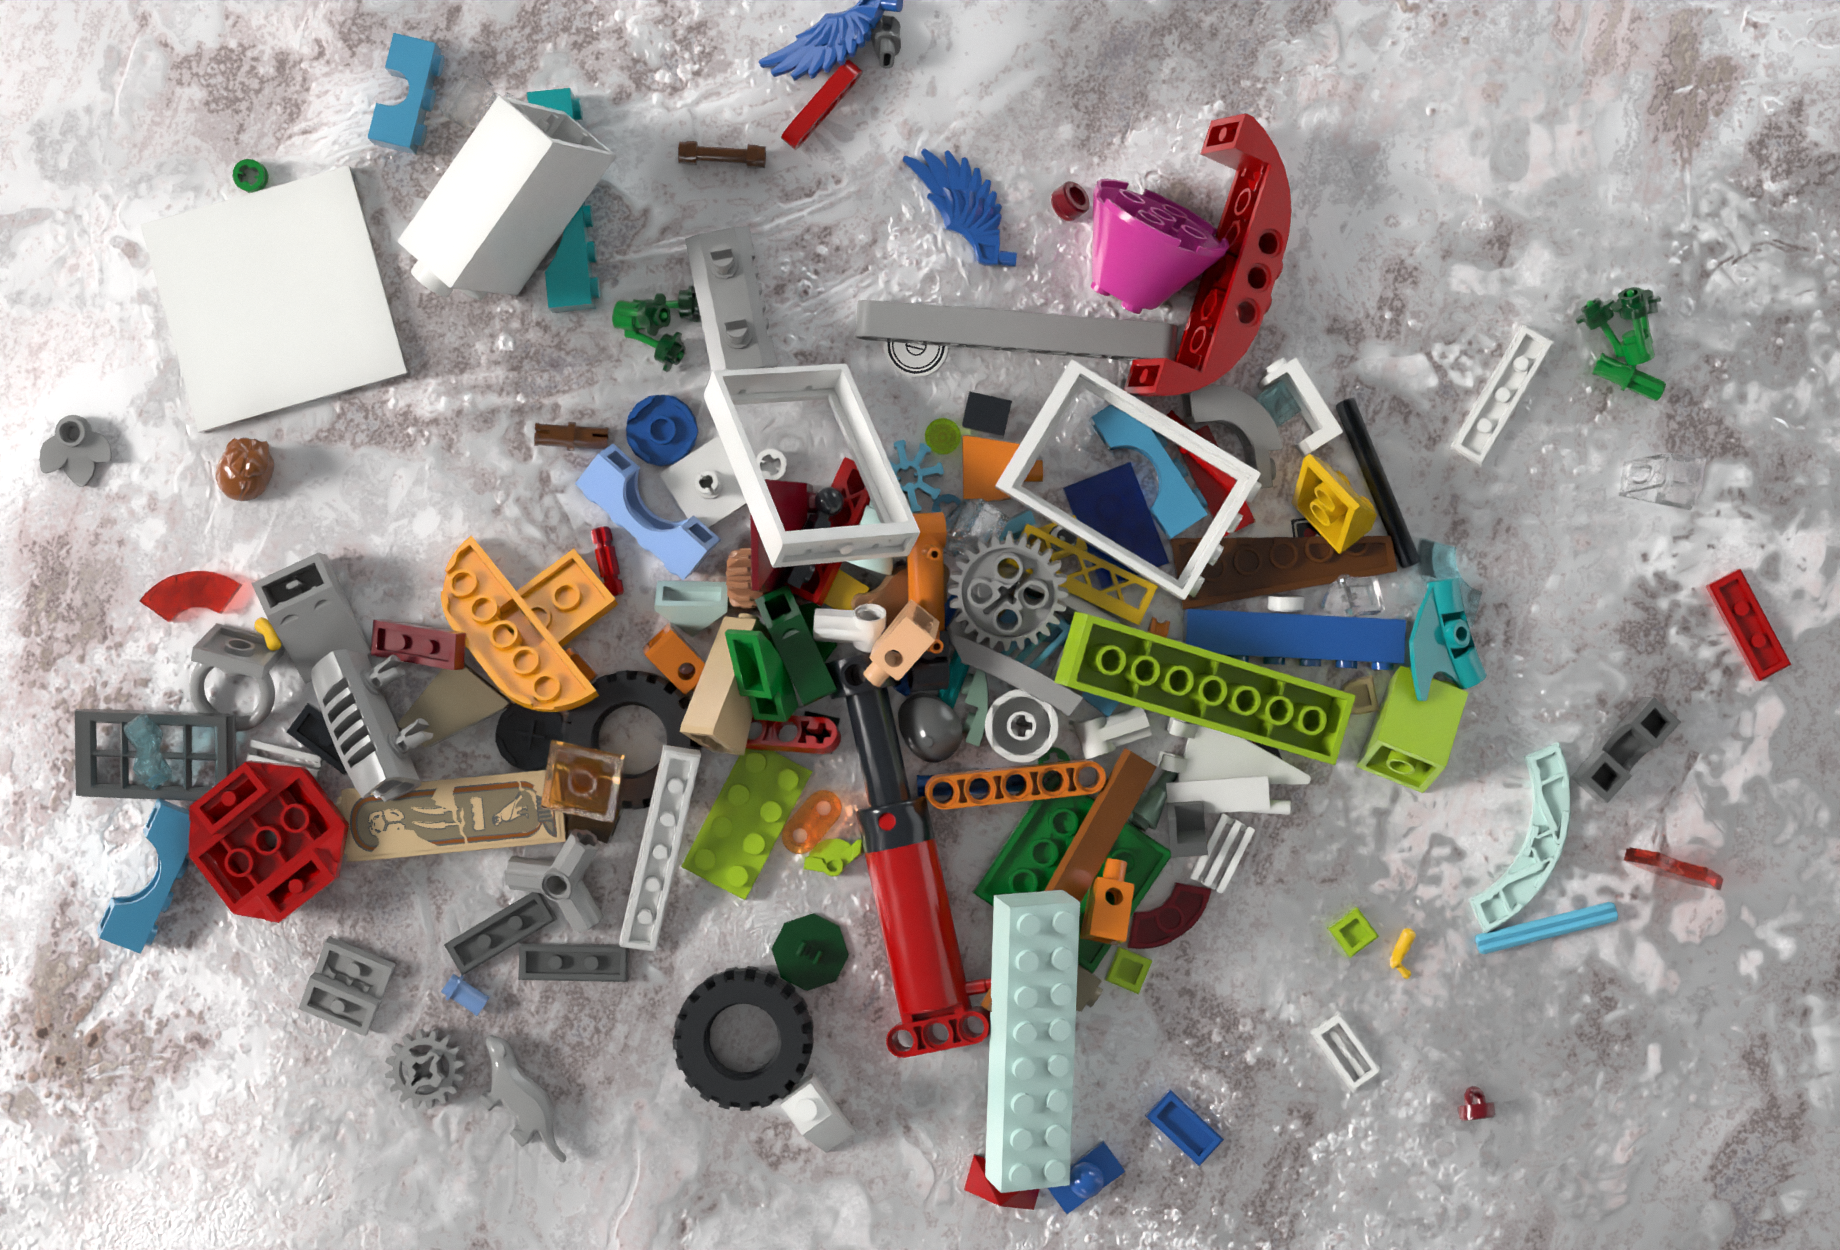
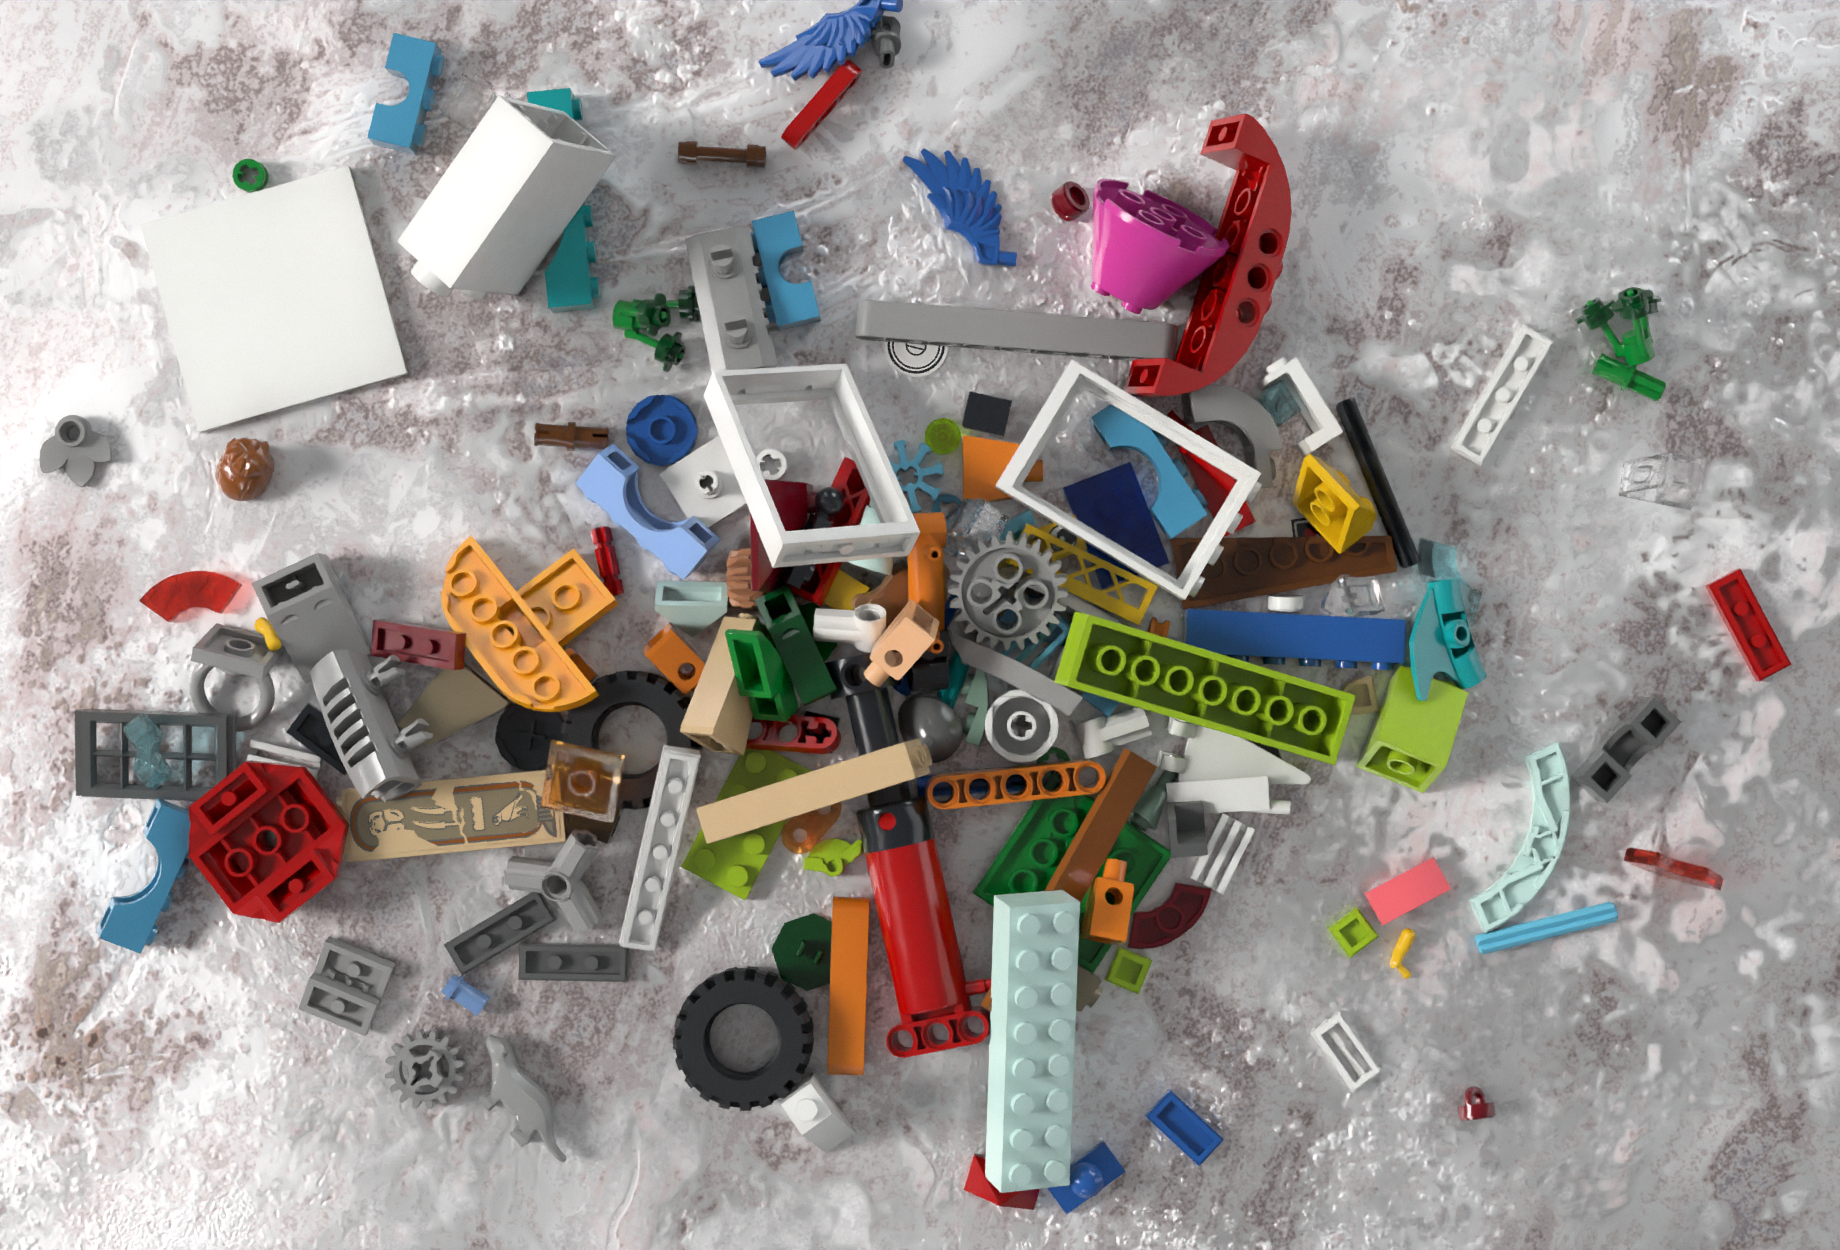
none -> tan brick [696,738,932,844]
none -> dark azure arch [751,211,821,331]
none -> orange beam [827,896,870,1076]
none -> coral slope [1365,857,1451,926]

